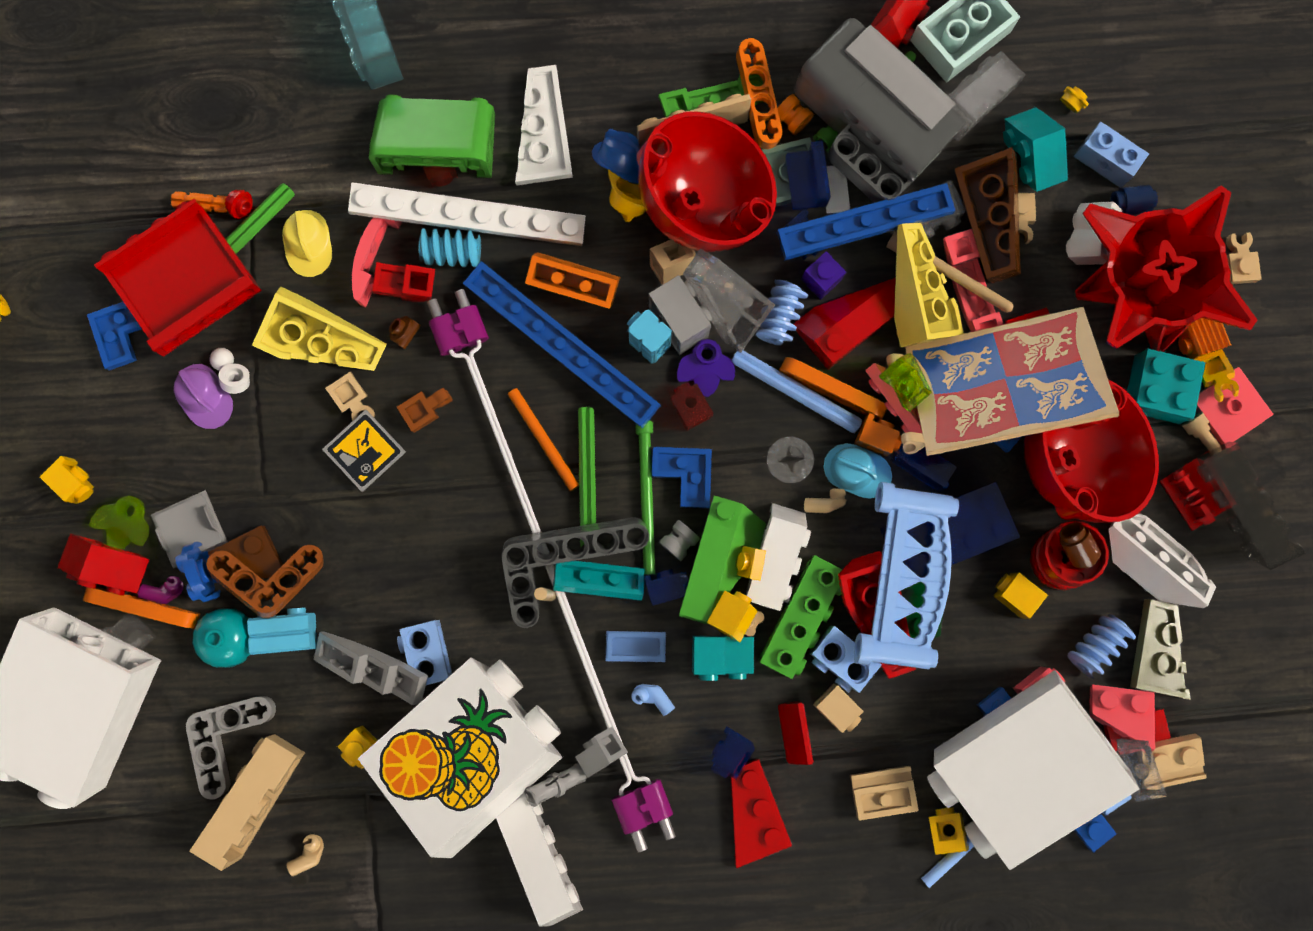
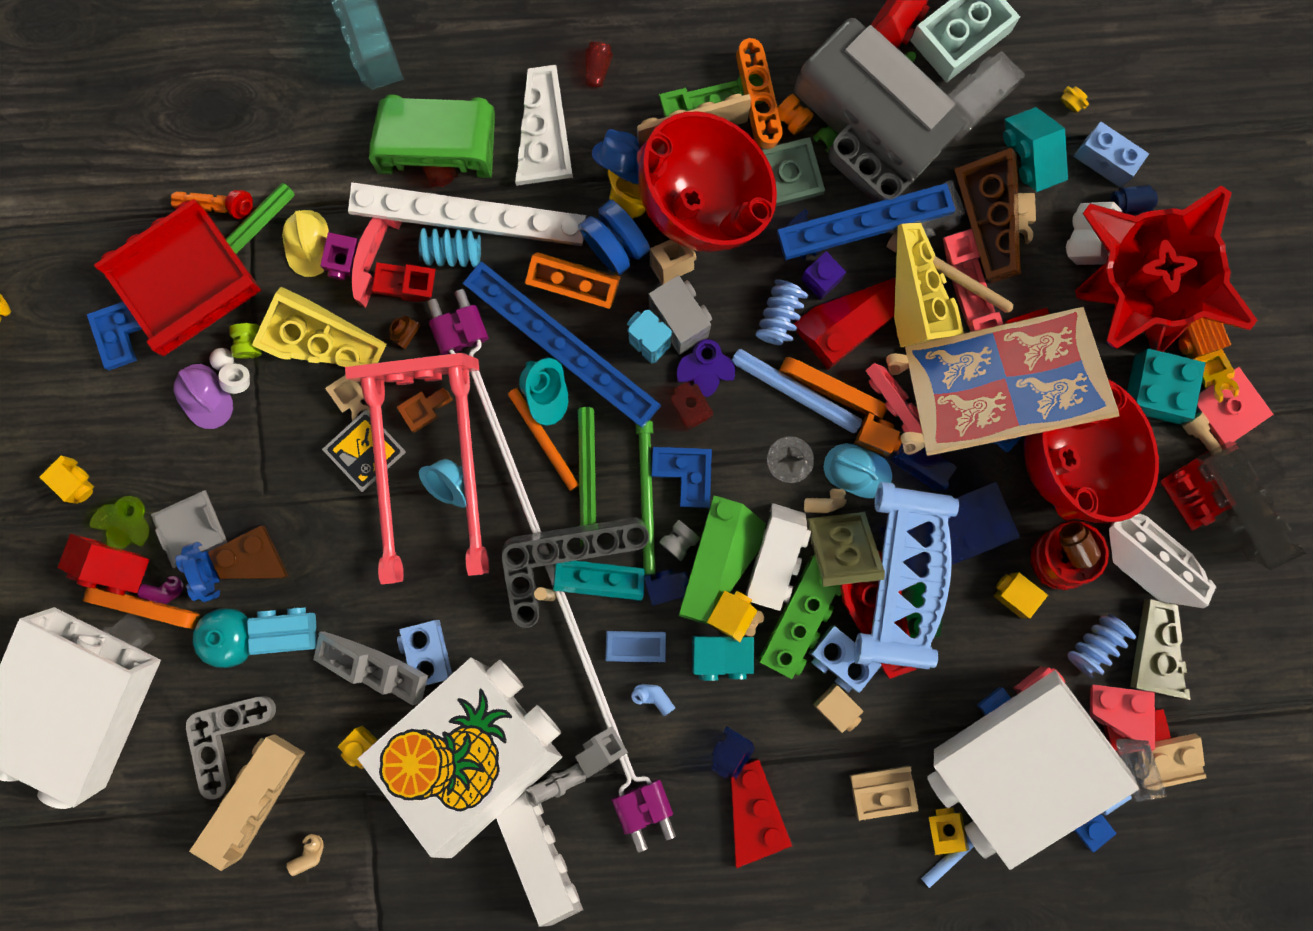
dark orange beam [206,545,324,618] -> none
clear wedge [683,249,775,353] -> none
yellow plate [737,546,766,581] -> none
red slope [778,701,814,765] -> none
clear blue panel [785,141,831,210] -> none
white sticker [821,166,850,213] -> none
clear neon green slope [879,353,932,412] -> none
tan plate [1226,232,1262,284] -> none
none -> lime wheel [229,323,262,358]
none -> magenta brick [320,232,359,280]
none -> coral piece [345,353,489,584]
none -> medium azure piece [419,459,467,508]
none -> teal piece [519,358,569,426]
none -> blue wheel [578,200,650,276]
none -> clear red cone [585,41,613,87]
none -> olive tile [807,512,885,587]

